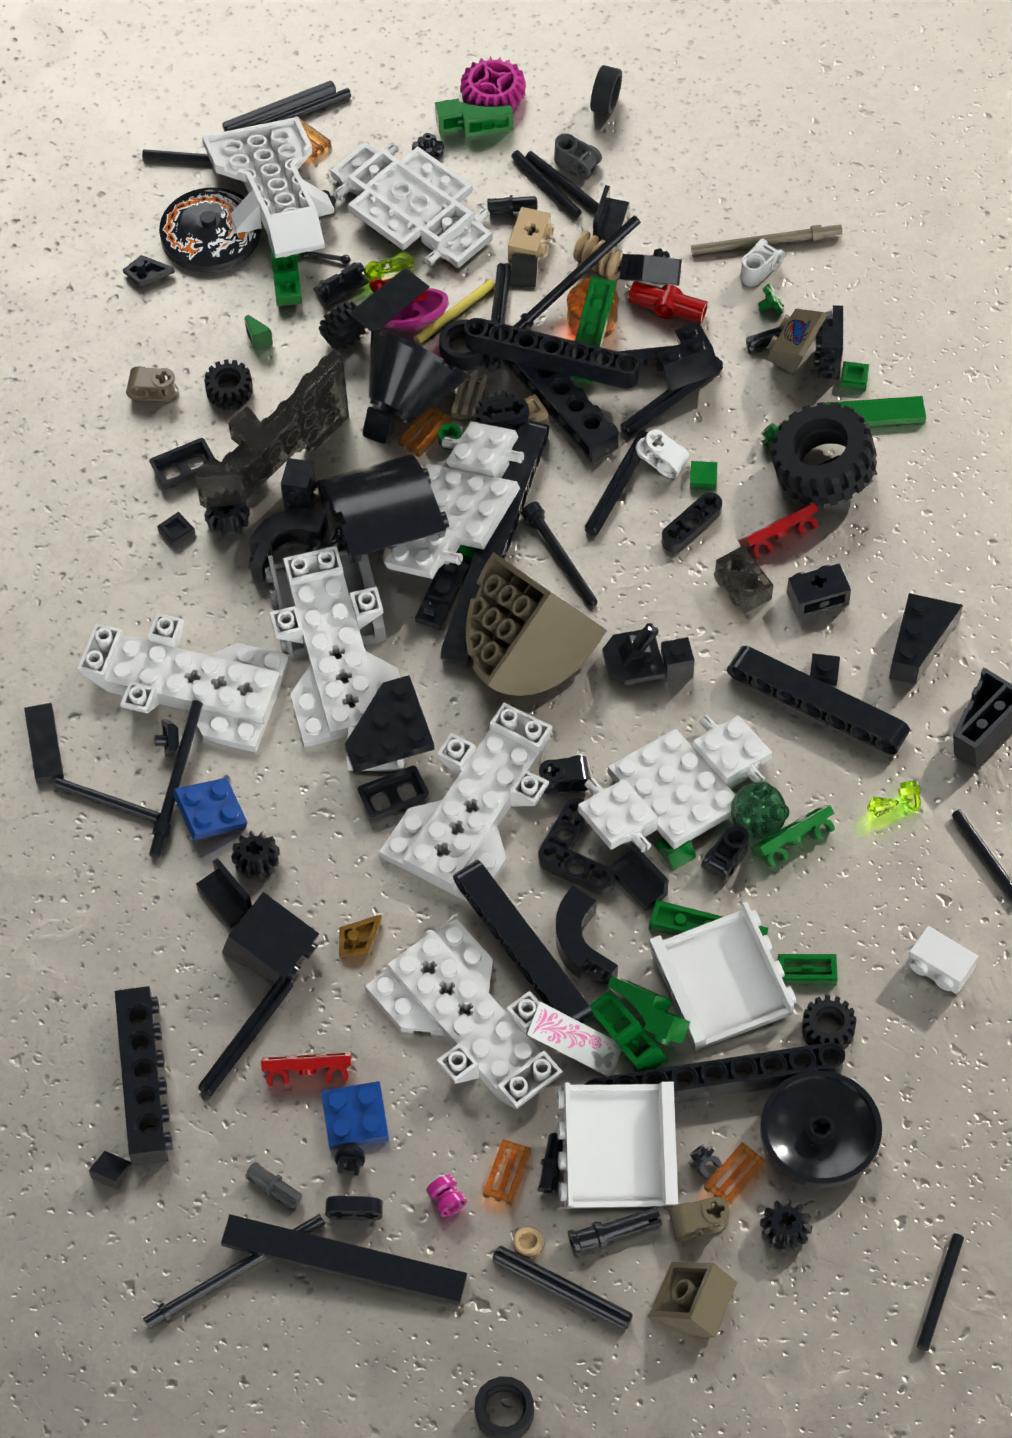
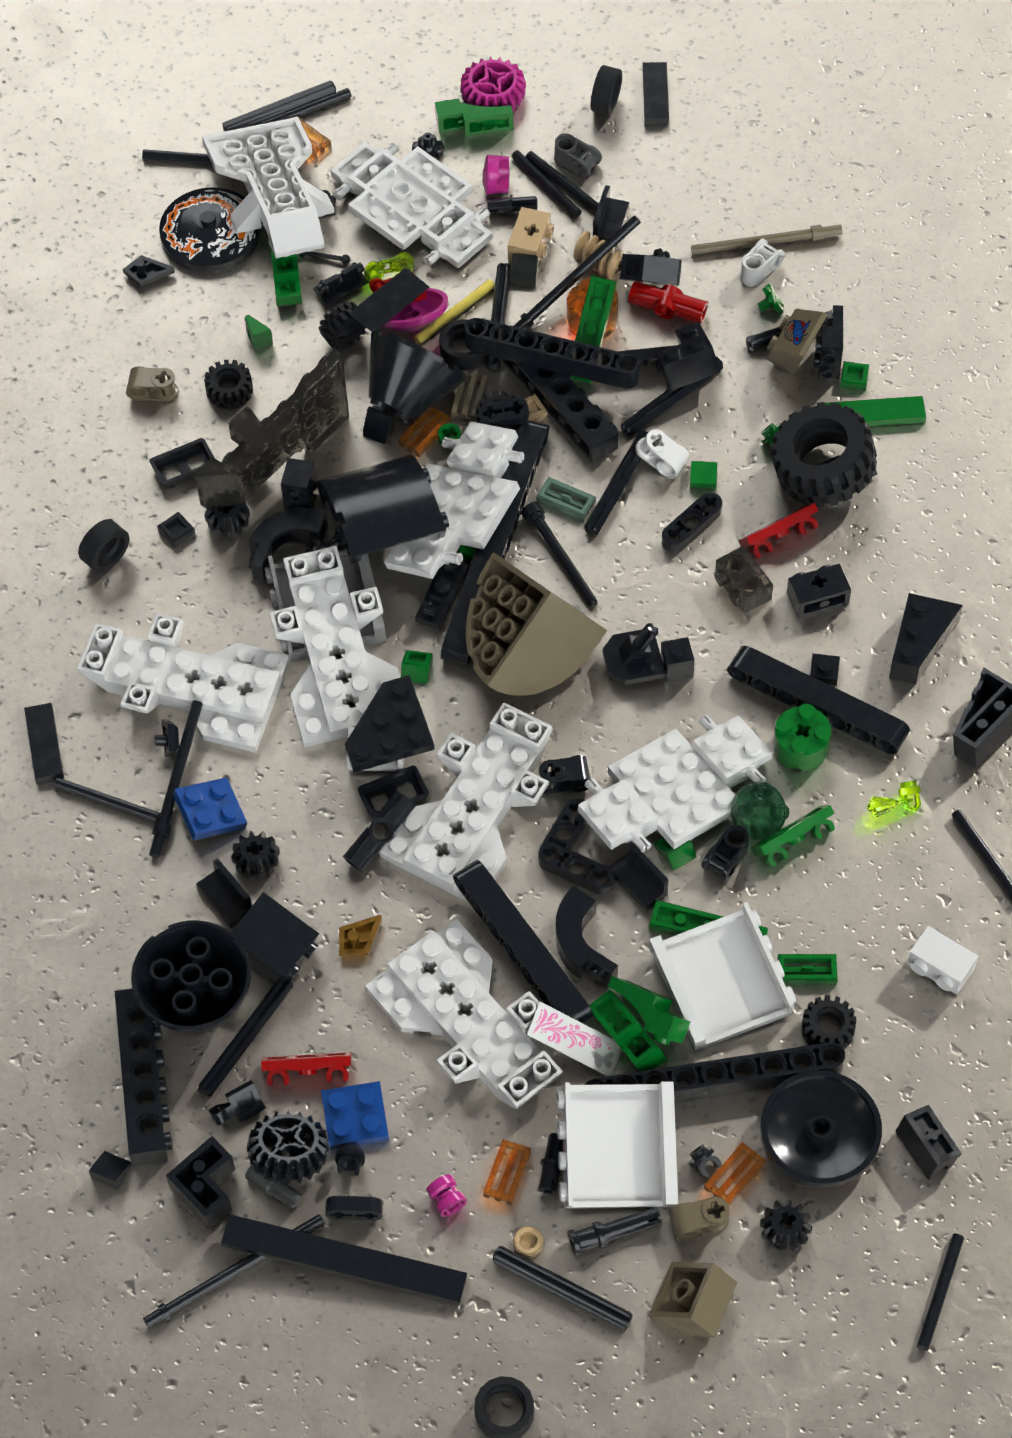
none -> black tyre [78,519,130,572]
none -> black cone [131,920,251,1031]
none -> black brick [166,1136,235,1230]
none -> black plate [208,1080,266,1125]
none -> black gear [247,1110,329,1185]
none -> black piece [342,790,416,872]
none -> green slope [401,650,433,684]
none -> dark pink hair [482,155,510,195]
none -> sand green tile [536,477,596,522]
none -> black tile [642,62,669,124]
none -> green brick [773,704,831,771]
none -> black hinge [895,1104,962,1180]

